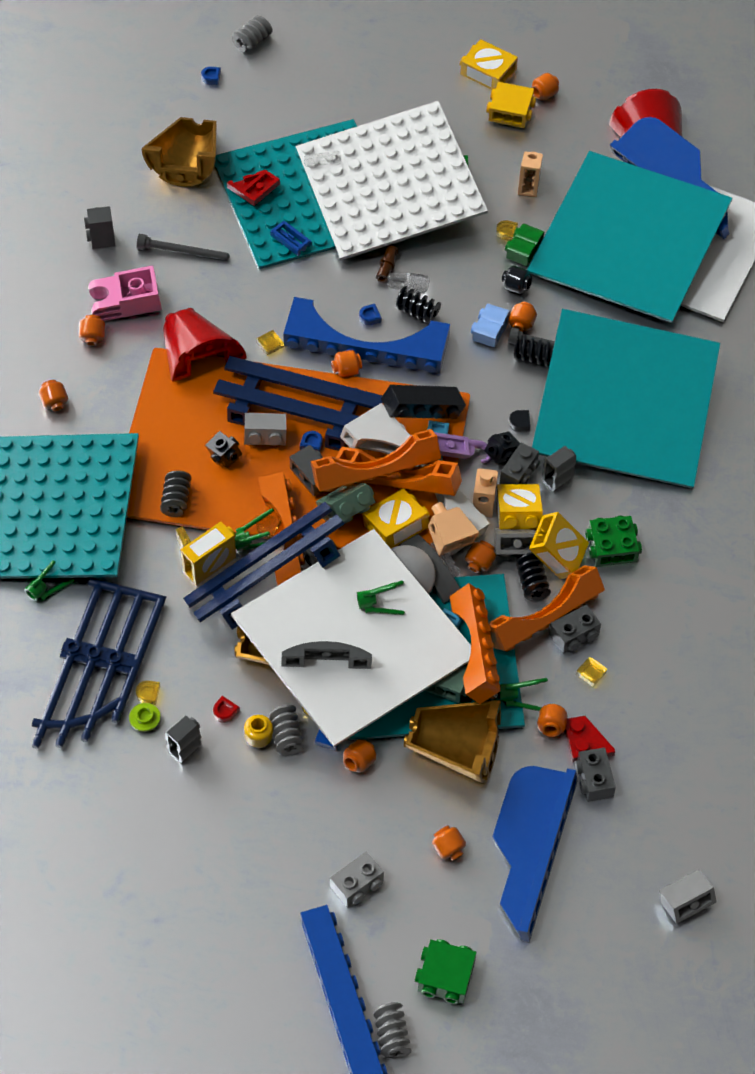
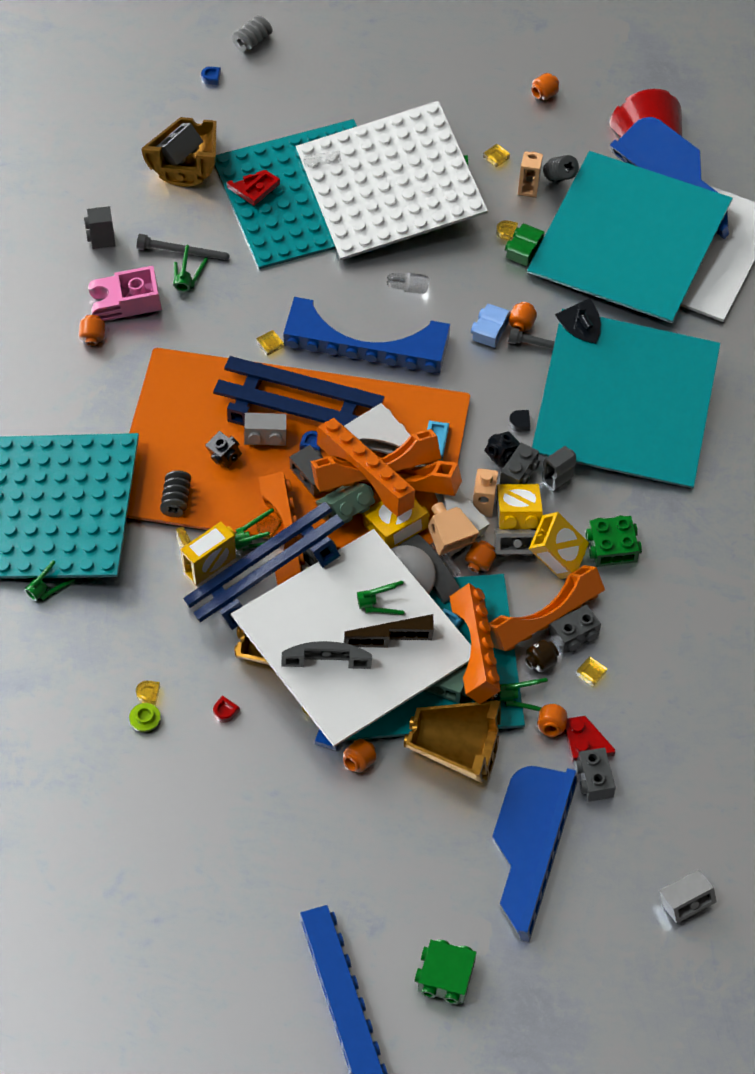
dark blue piece [32,578,167,749] -> none
orange head [38,380,68,411] -> none
red cone [163,308,247,382] -> none
dark grey brick [165,715,202,763] -> none
yellow head [244,715,273,748] -> none
light grey piece [269,705,304,756] -> none
blue tile [270,221,312,256] -> none
light grey brick [330,851,384,907] -> none
orange head [331,350,362,378] -> none
blue tile [359,304,382,325] -> none
light grey piece [373,1002,412,1057] -> none
reddish brown pin [376,245,399,283] -> none
black brick [381,385,466,419] -> none
black piece [396,286,441,324] -> none
orange head [432,825,466,861] -> none
lavender plate [434,432,491,463] -> none
yellow brick [459,39,518,89] -> none
yellow brick [486,82,536,128] -> none
black head [502,266,532,294] -> none
black piece [514,335,554,367] -> none
black piece [516,552,551,601] -> none
none -> dark grey brick [156,123,204,166]
none -> green plant [173,245,208,292]
none -> orange arch [317,418,415,517]
none -> dark brown slope [343,614,434,648]
none -> clear yellow tile [483,144,510,168]
none -> dark brown head [525,639,559,672]
none -> dark grey piece [543,155,579,182]
none -> black shield [555,298,601,344]

